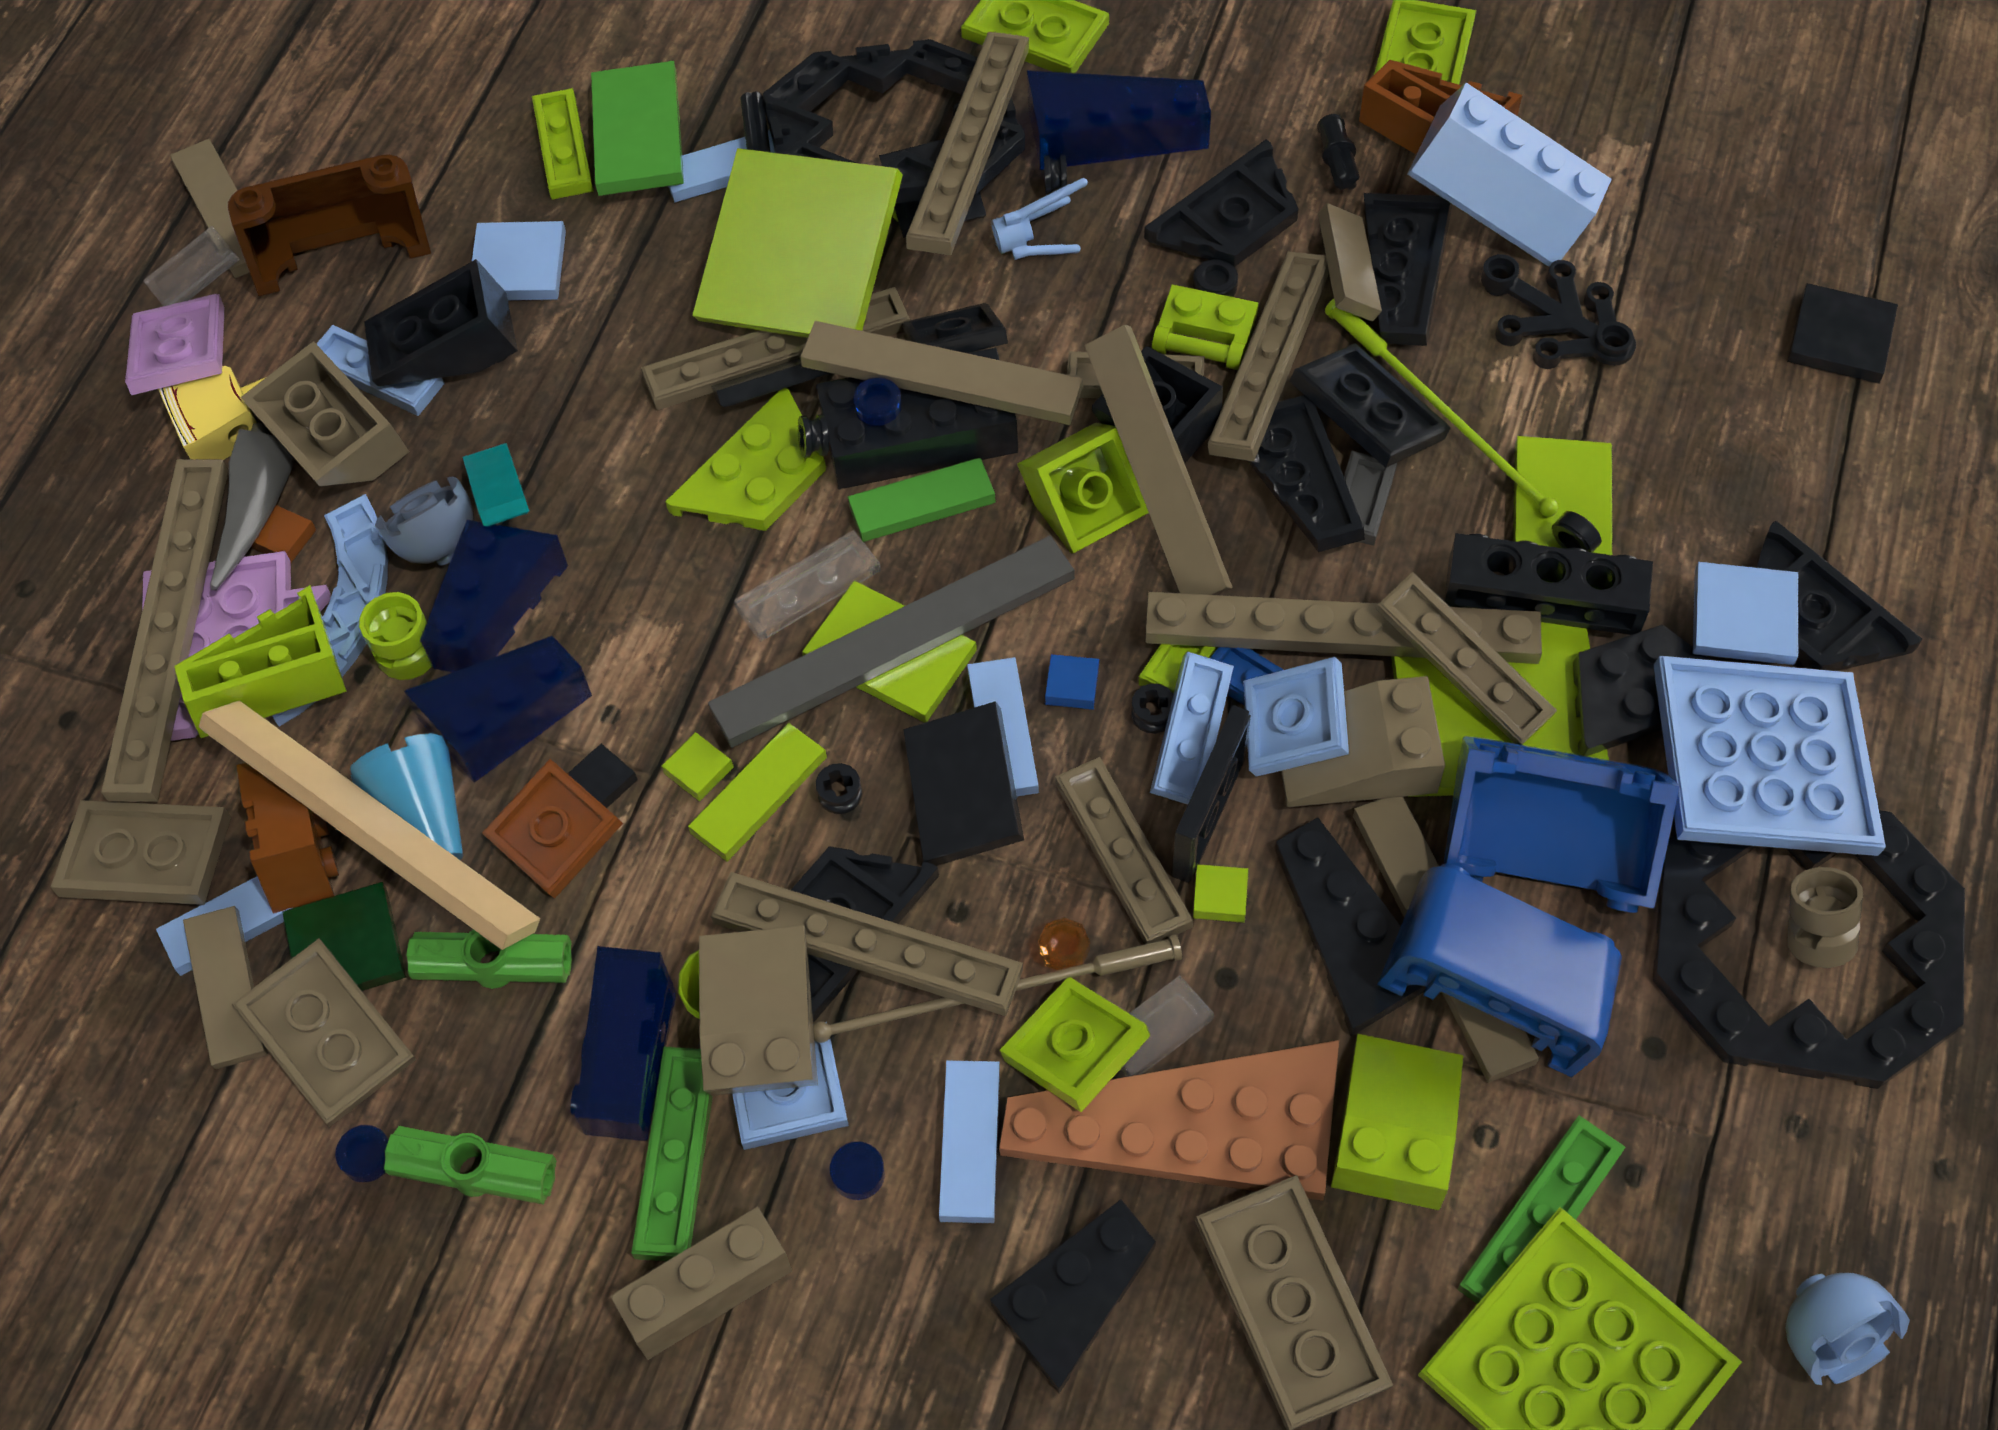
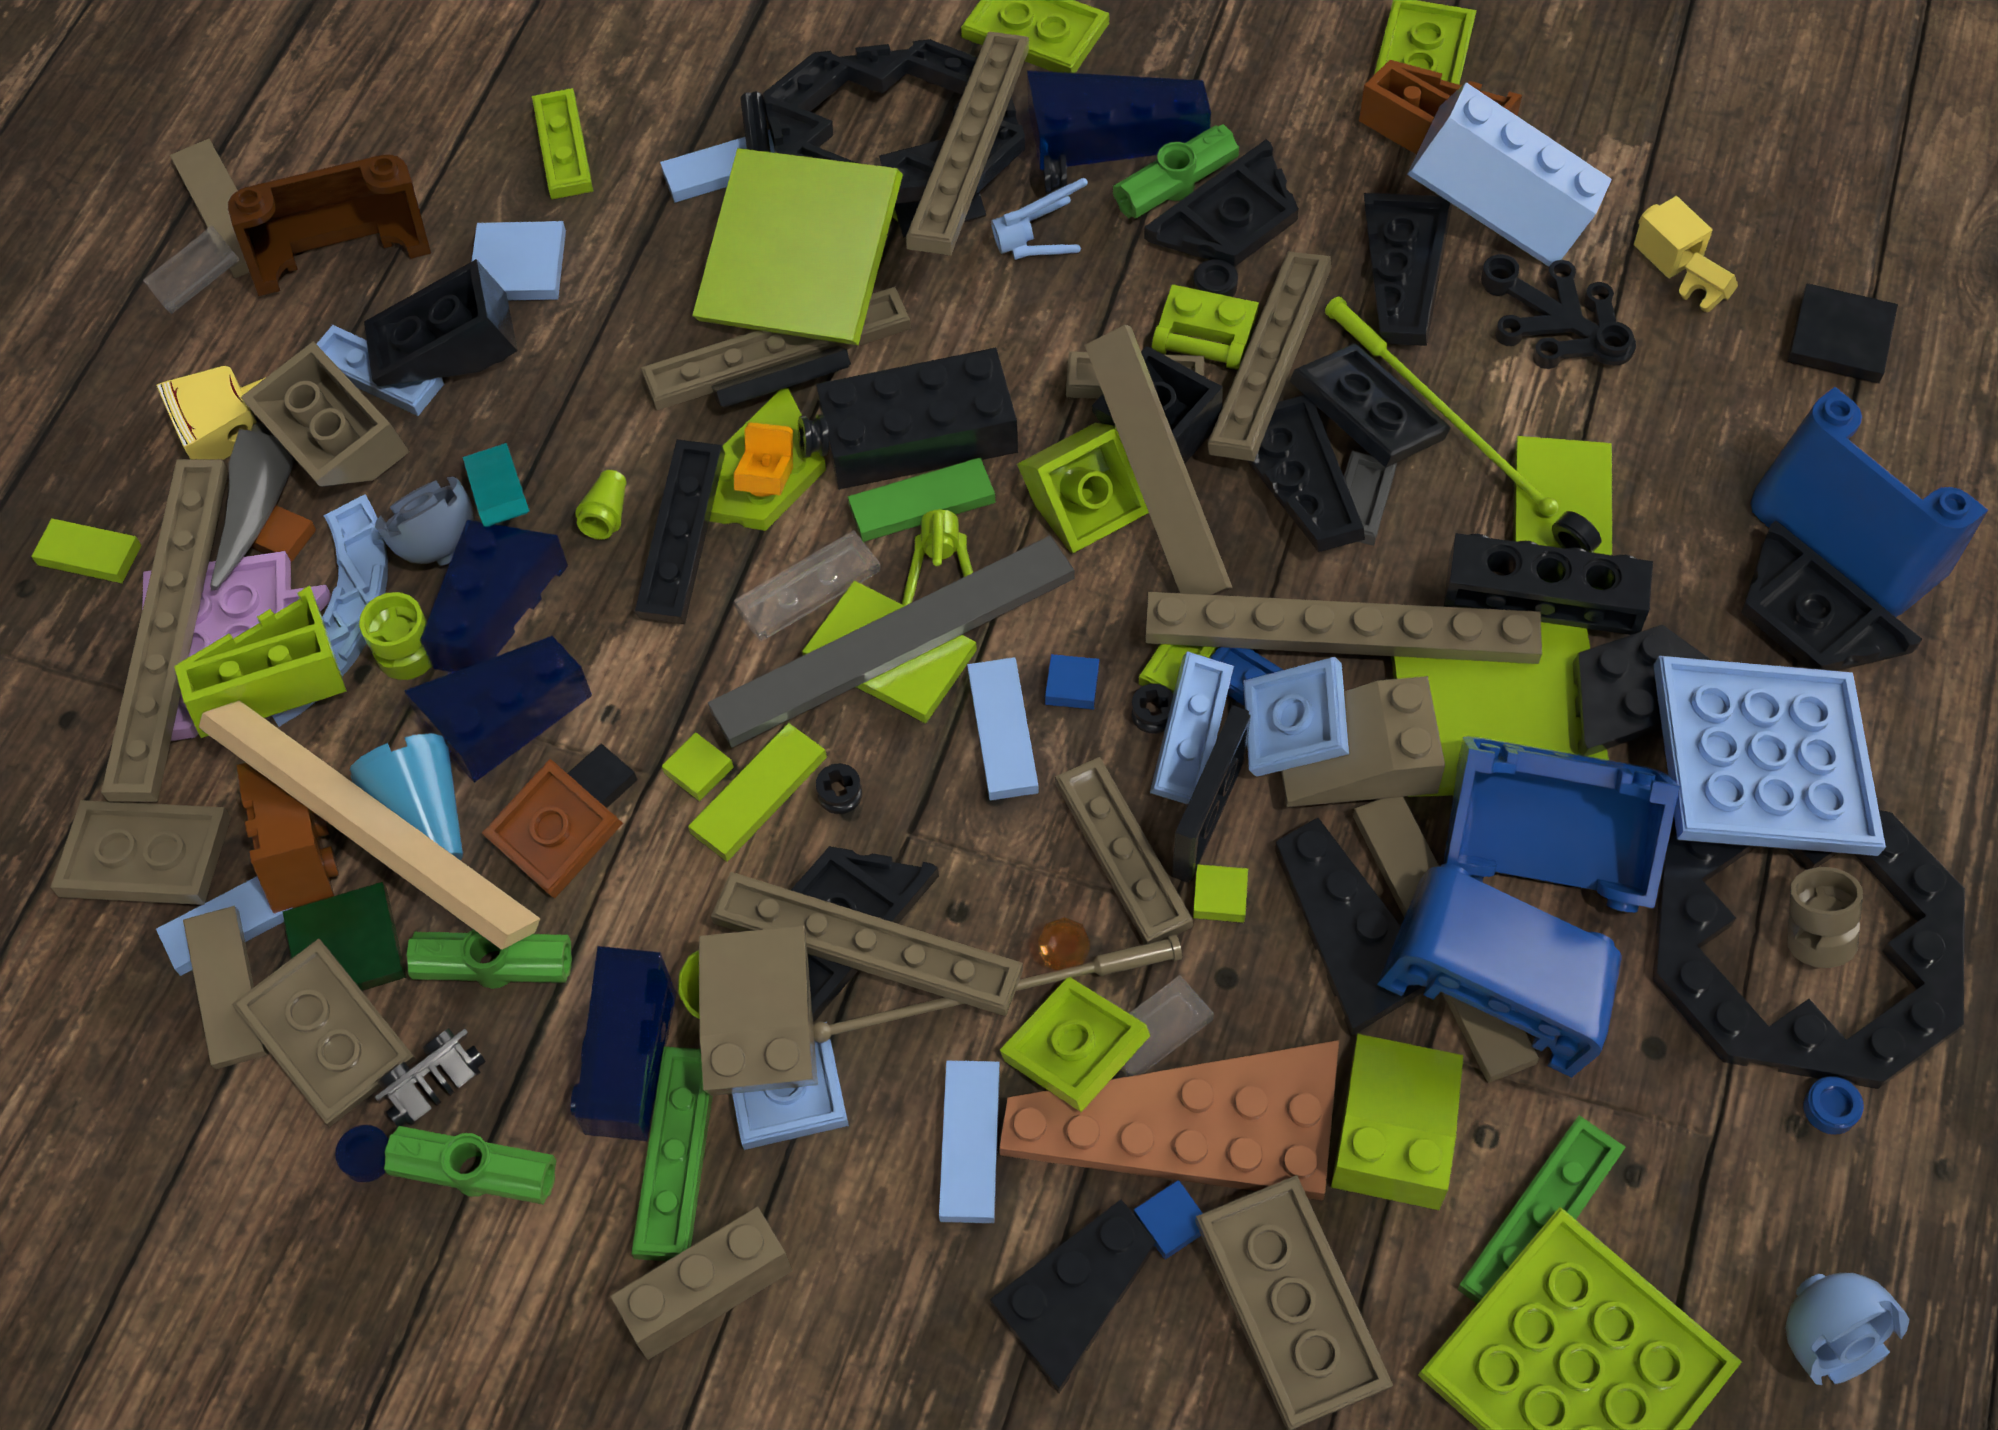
lavender tile [125,294,225,395] -> none
bright green tile [591,61,684,196] -> none
dark tan tile [801,321,1083,425] -> none
clear blue tile [830,1142,885,1200] -> none
clear blue tile [854,378,902,425] -> none
black tile [902,303,1008,353] -> none
black tile [903,701,1024,866] -> none
black axle [1317,114,1360,190] -> none
dark tan tile [1318,203,1382,321] -> none
dark tan tile [1376,572,1557,745] -> none
light blue tile [1693,562,1798,665] -> none
none -> lime tile [31,518,142,583]
none -> hinge [375,1028,486,1127]
none -> lime cone [575,470,627,539]
none -> black plate [635,439,725,624]
none -> light orange bracket [734,422,793,497]
none -> lime plant [902,509,973,606]
none -> bright green piece [1113,124,1239,219]
none -> blue tile [1134,1180,1203,1260]
none -> light yellow brick [1634,196,1713,279]
none -> light yellow tile [1679,252,1738,312]
none -> blue windscreen [1750,387,1988,617]
none -> blue tile [1803,1077,1864,1135]

